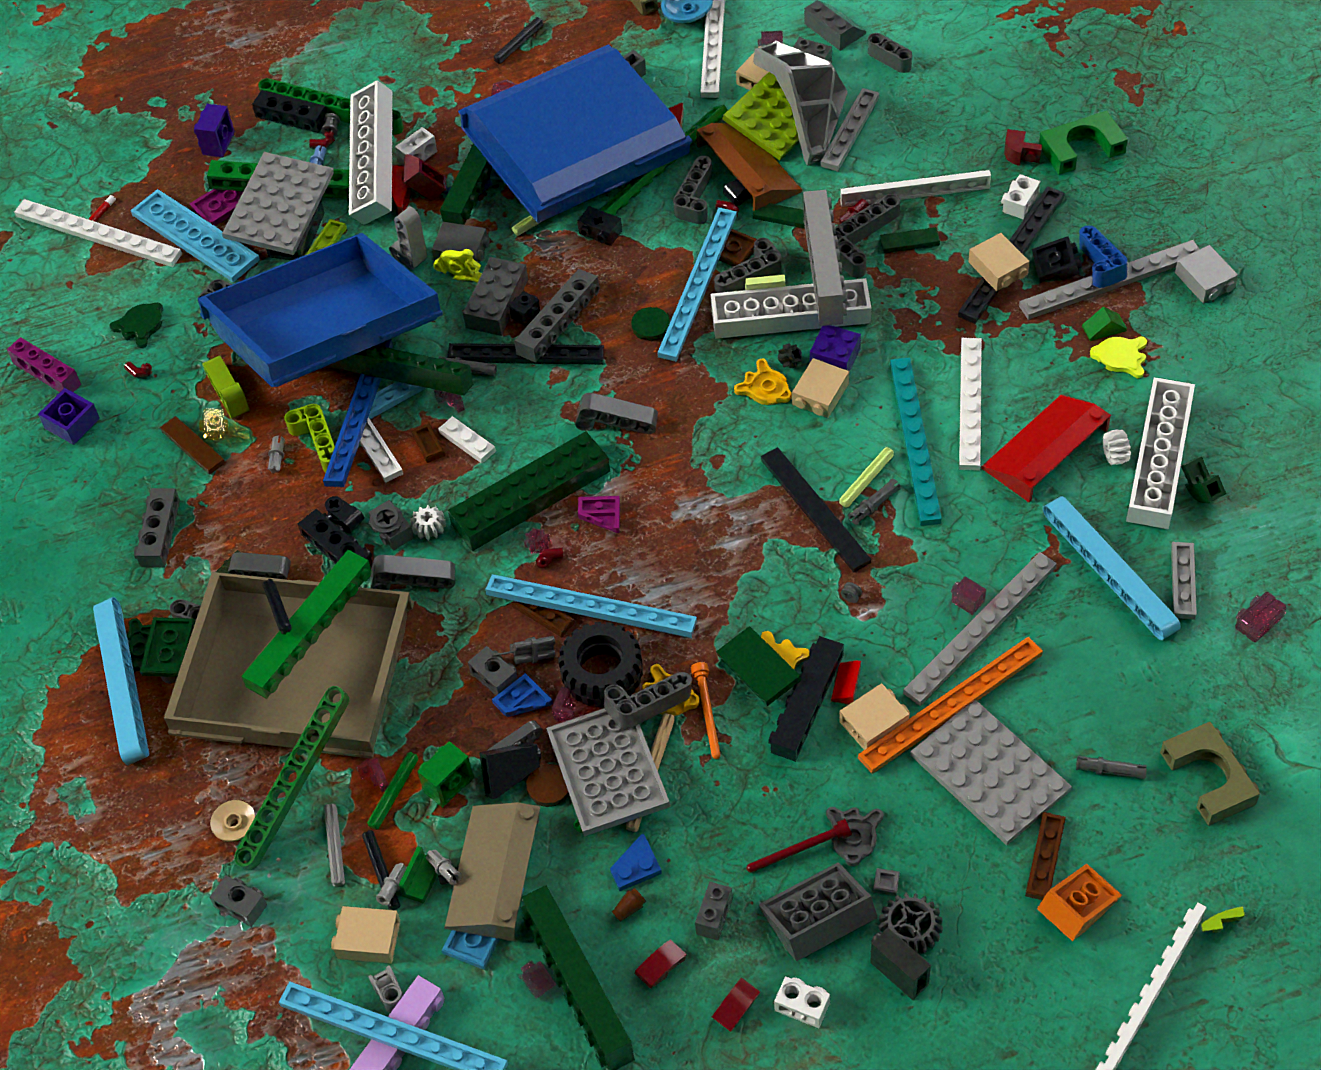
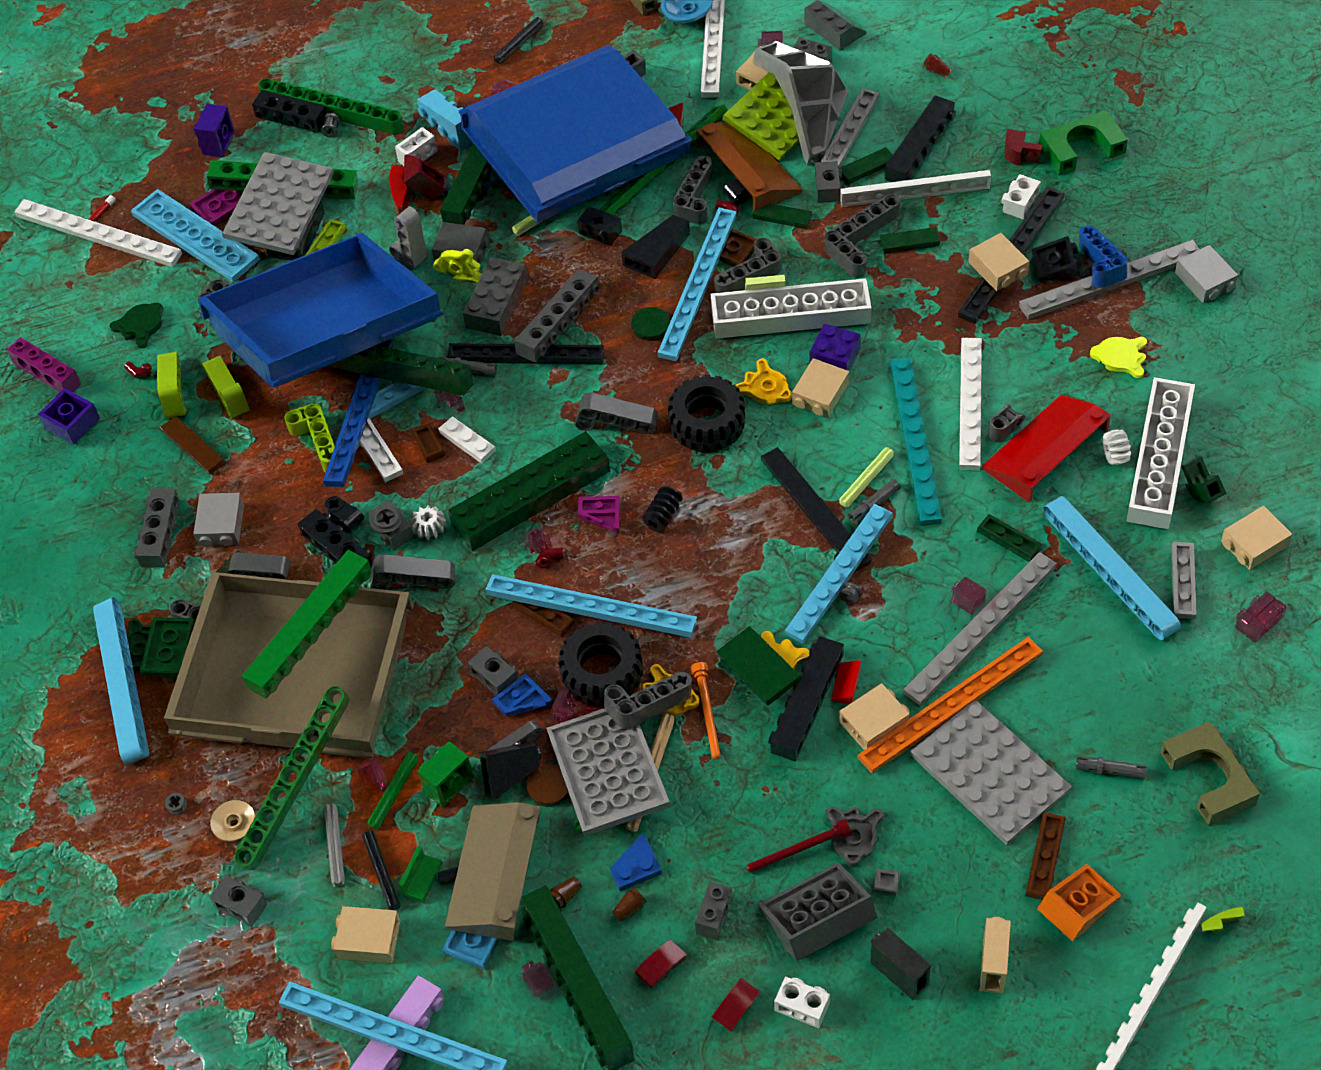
clear yellow brick [199,409,228,441] -> none
black axle [263,579,292,635] -> none
light grey axle [268,436,285,473] -> none
dark red arm [309,131,335,148] -> none
medium blue axle [310,145,327,165] -> none
white brick [349,80,392,225] -> none
light grey piece [368,965,403,1013] -> none
light grey axle [376,863,407,906] -> none
light grey axle [426,849,462,885] -> none
dark grey piece [492,636,555,664] -> none
black brick [509,291,540,326] -> none
pearl dark grey gear [778,343,802,369] -> none
light grey brick [803,190,847,326] -> none
dark red axle [839,199,869,224] -> none
dark grey beam [868,33,912,73] -> none
dark grey gear [879,892,943,954] -> none
green slope [1082,307,1127,341] -> none
none -> lime beam [157,351,186,419]
none -> dark grey bush [165,792,187,815]
none -> light grey brick [194,493,244,547]
none -> medium azure wedge [417,89,473,151]
none -> reddish brown cone [550,877,582,908]
none -> black slope [621,215,690,279]
none -> black piece [643,486,683,533]
none -> black tyre [668,375,745,452]
none -> medium azure plate [785,504,893,644]
none -> dark grey brick [815,161,844,203]
none -> dark green tile [839,147,893,184]
none -> black brick [885,95,956,182]
none -> clear red cone [923,54,951,78]
none -> dark green tile [977,514,1042,562]
none -> tan brick [979,917,1011,994]
none -> dark grey piece [988,404,1025,442]
none -> tan brick [1221,505,1292,570]

